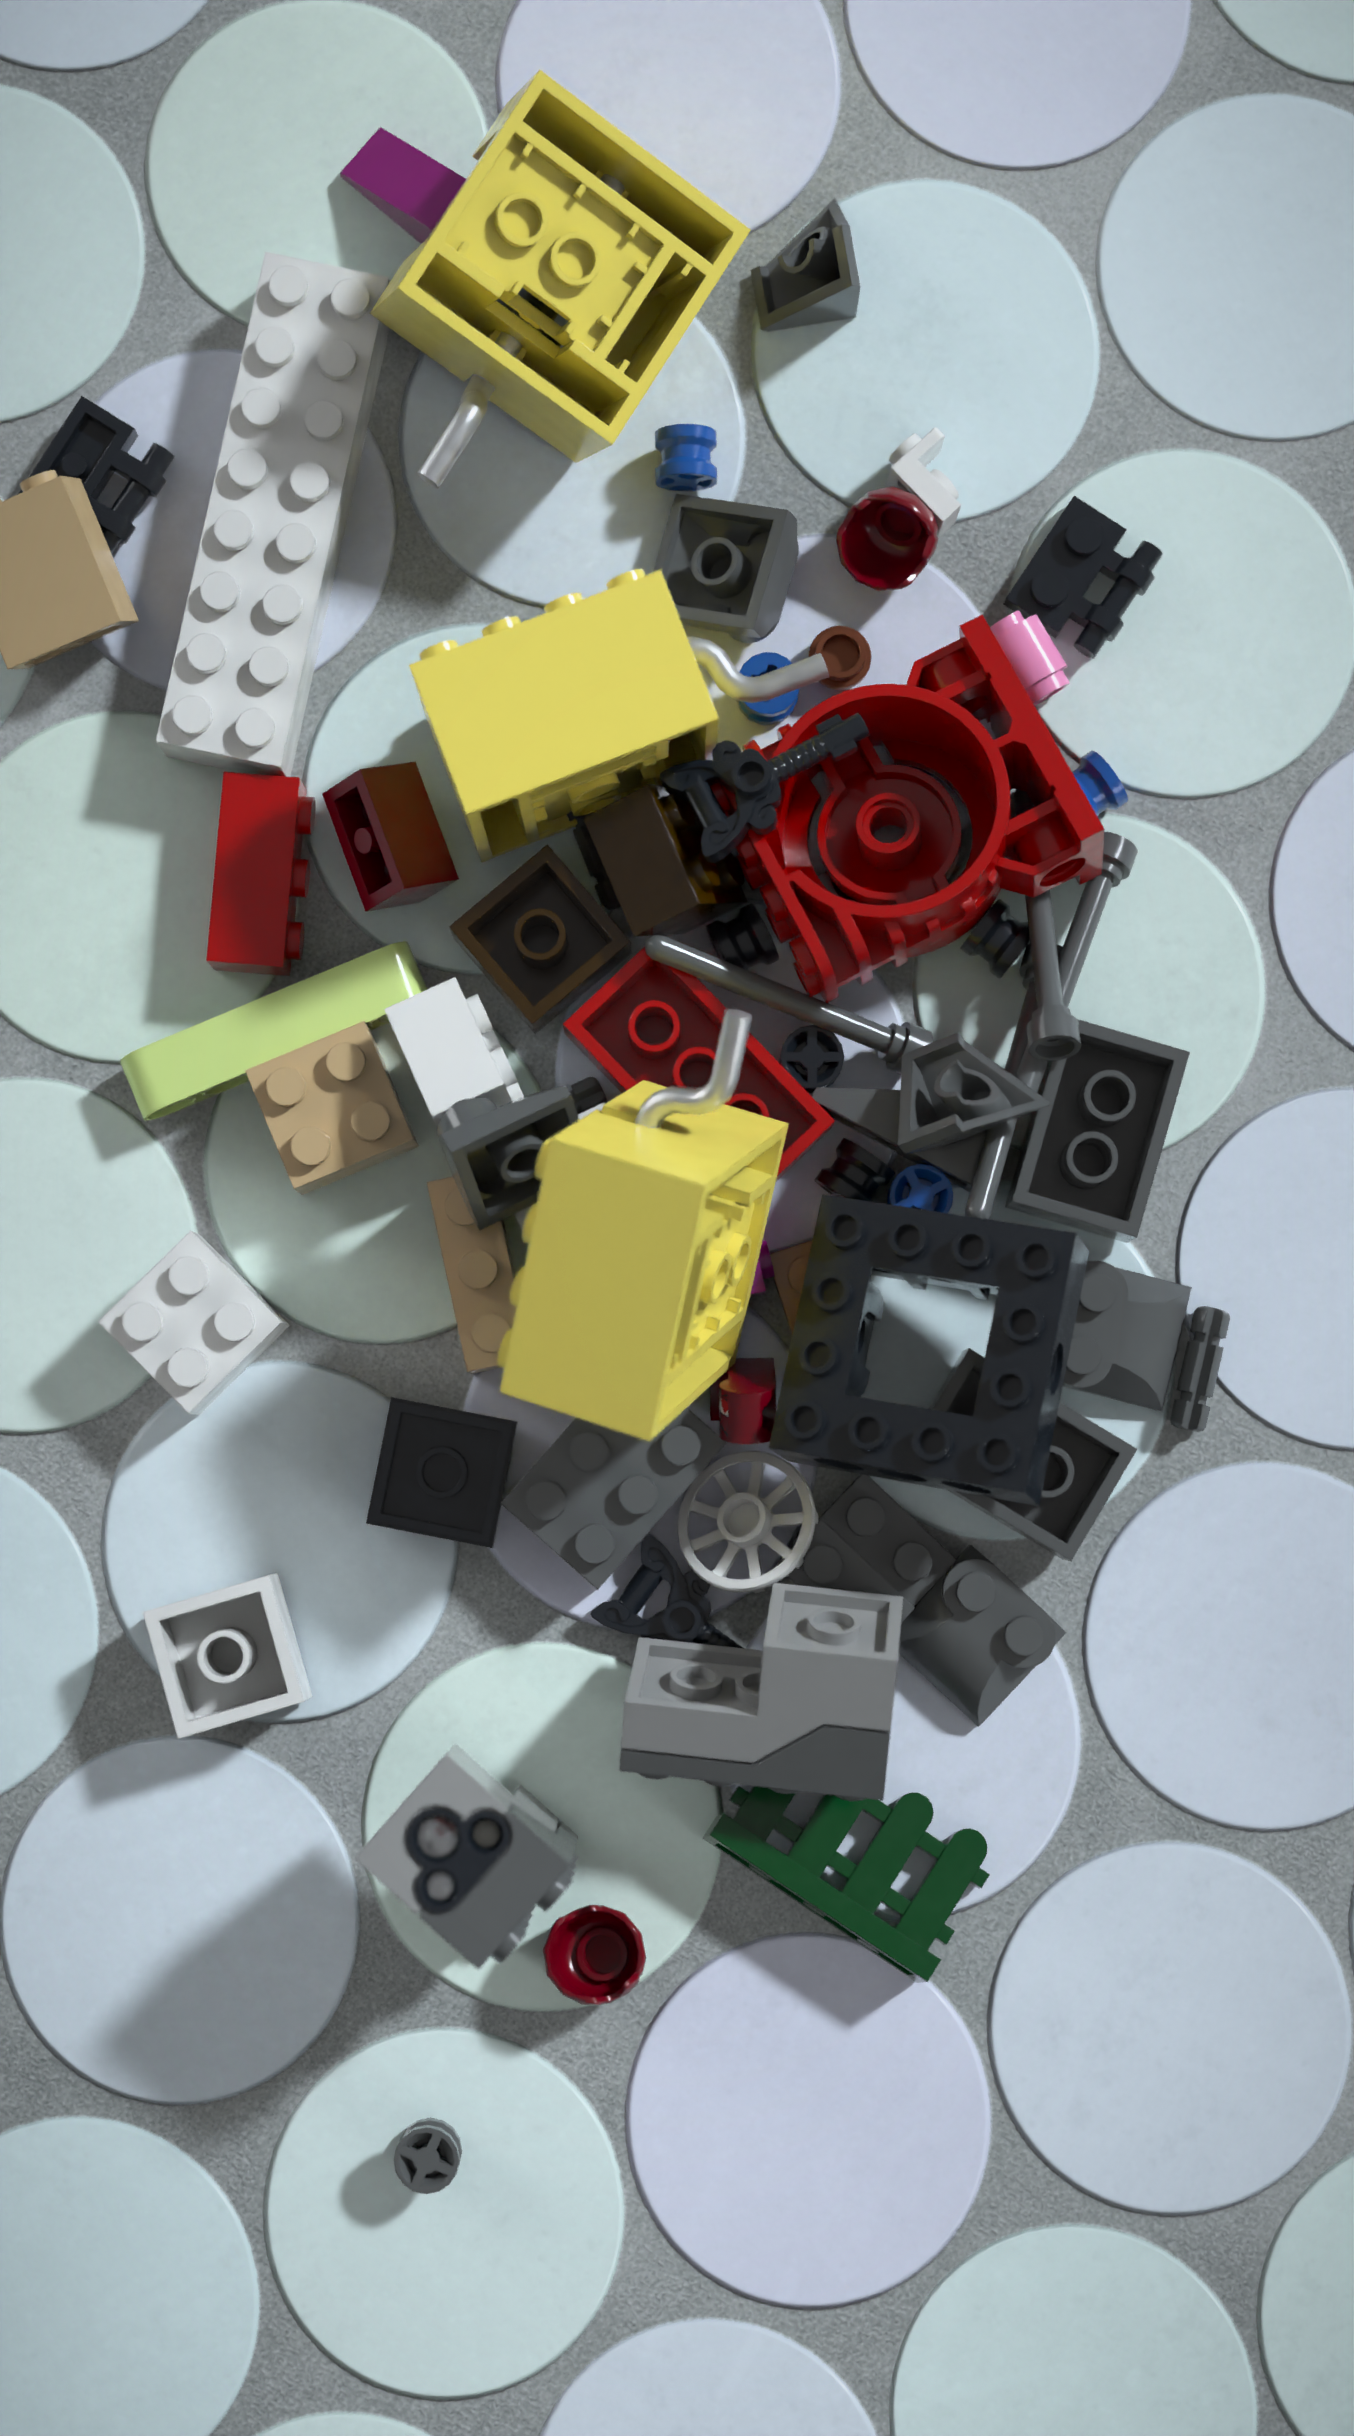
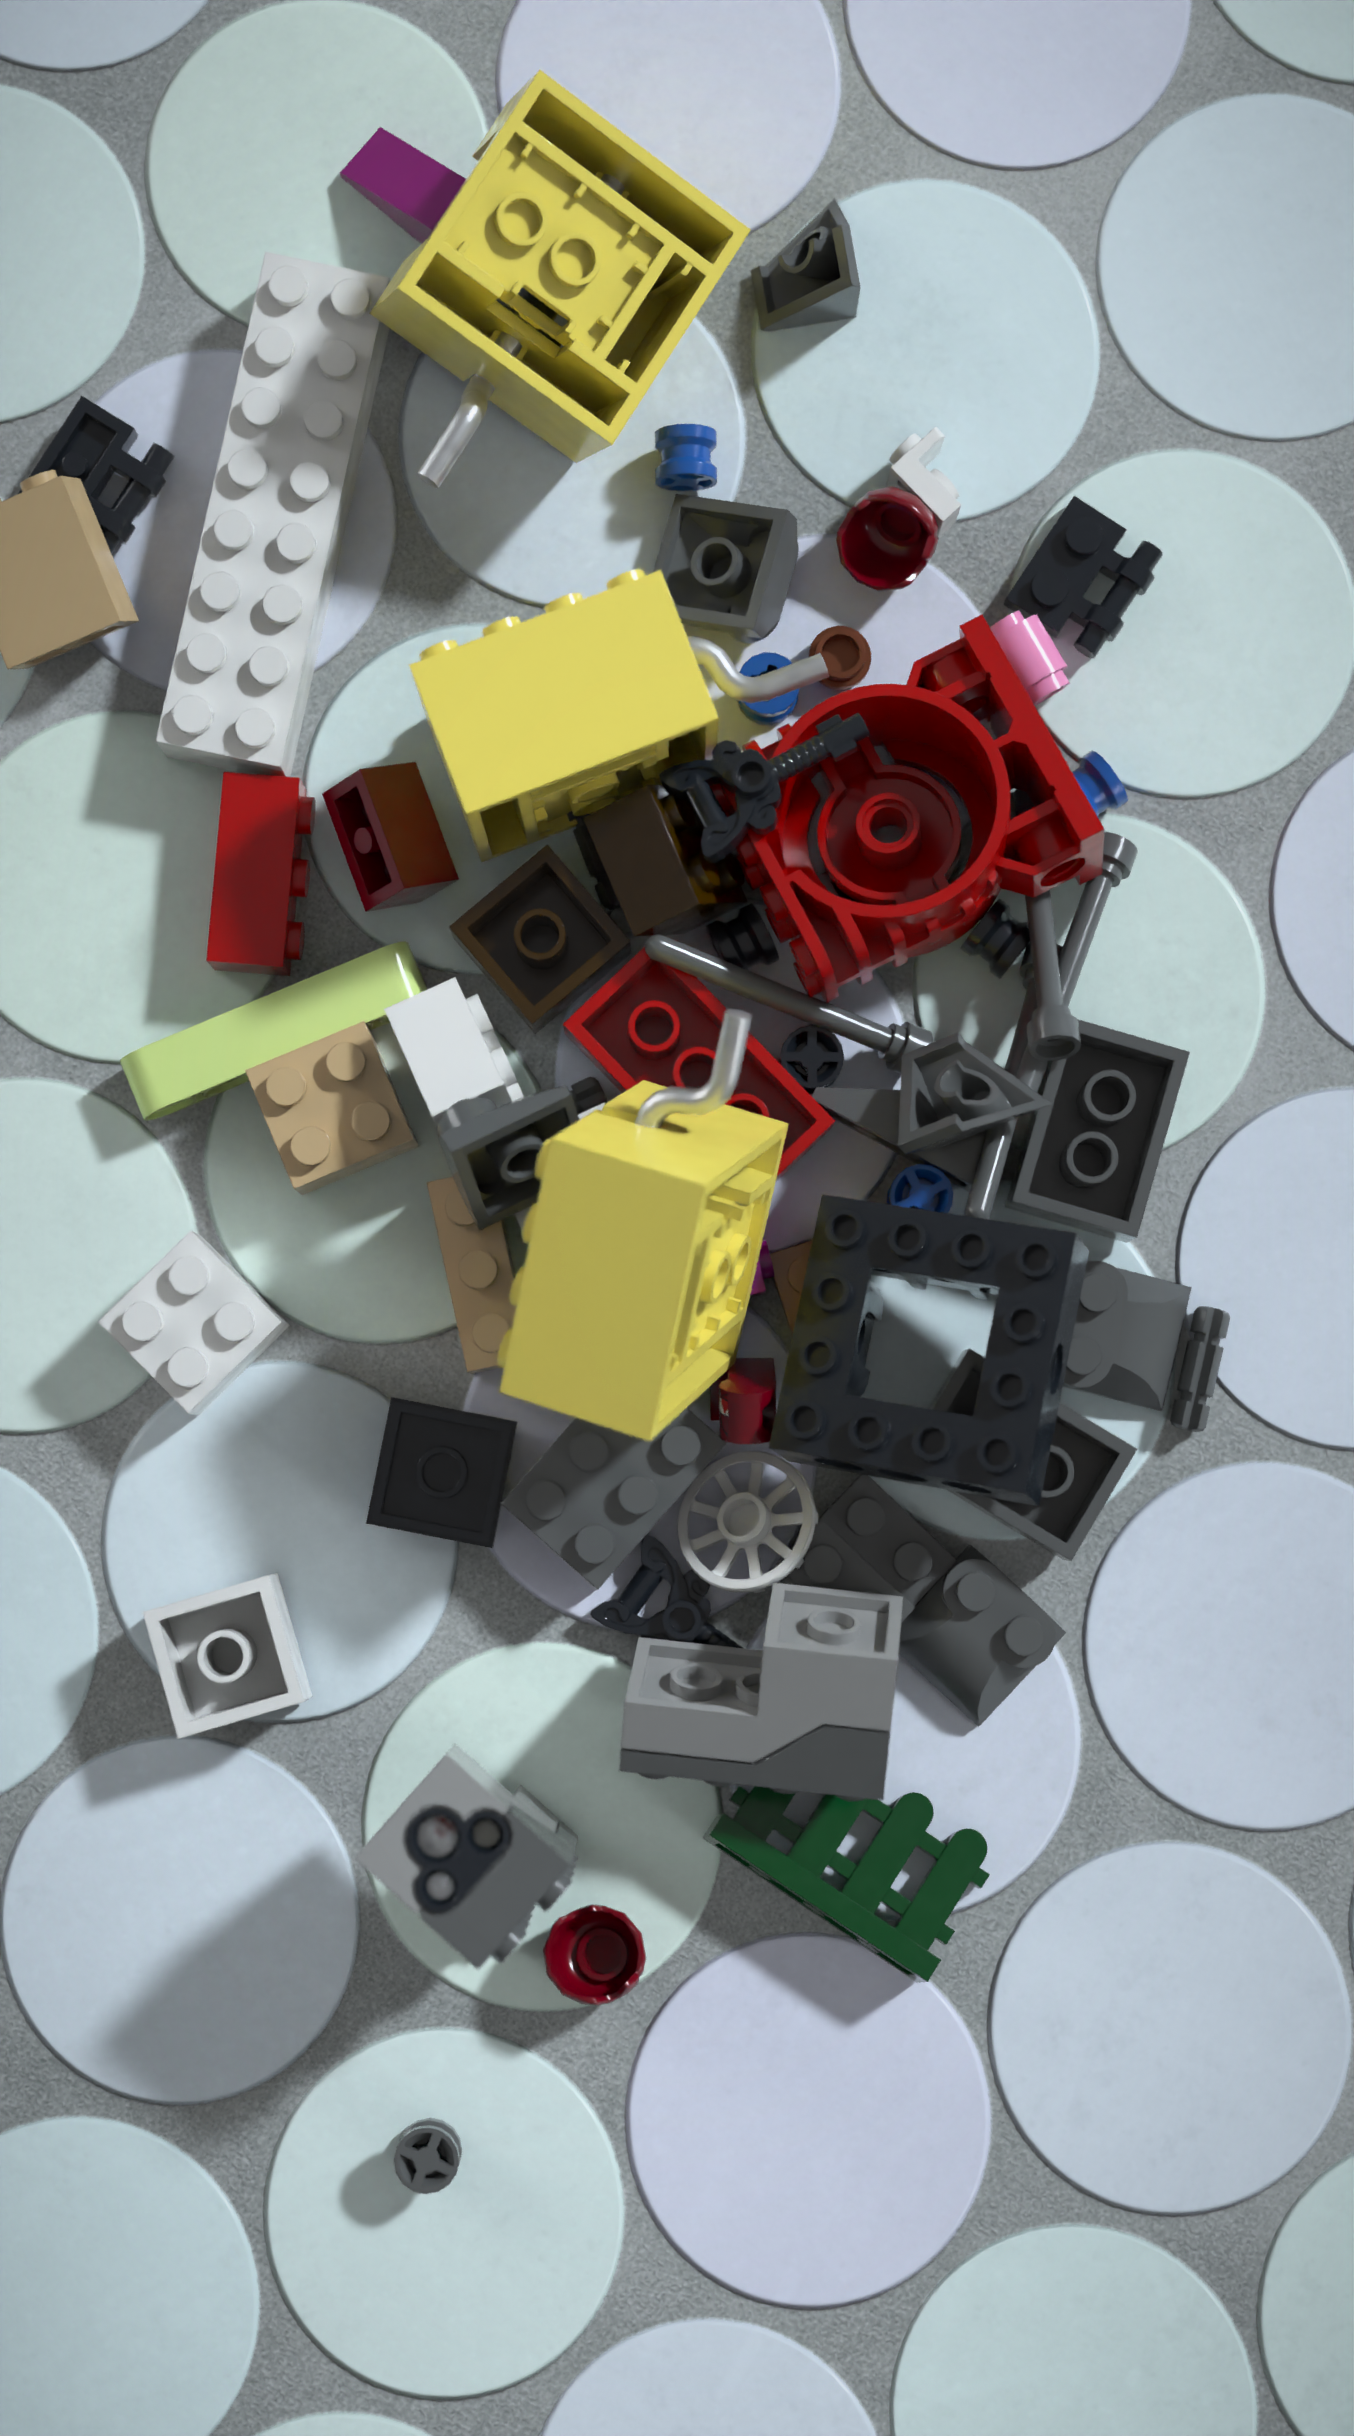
black wheel [814,1138,895,1202] -> none

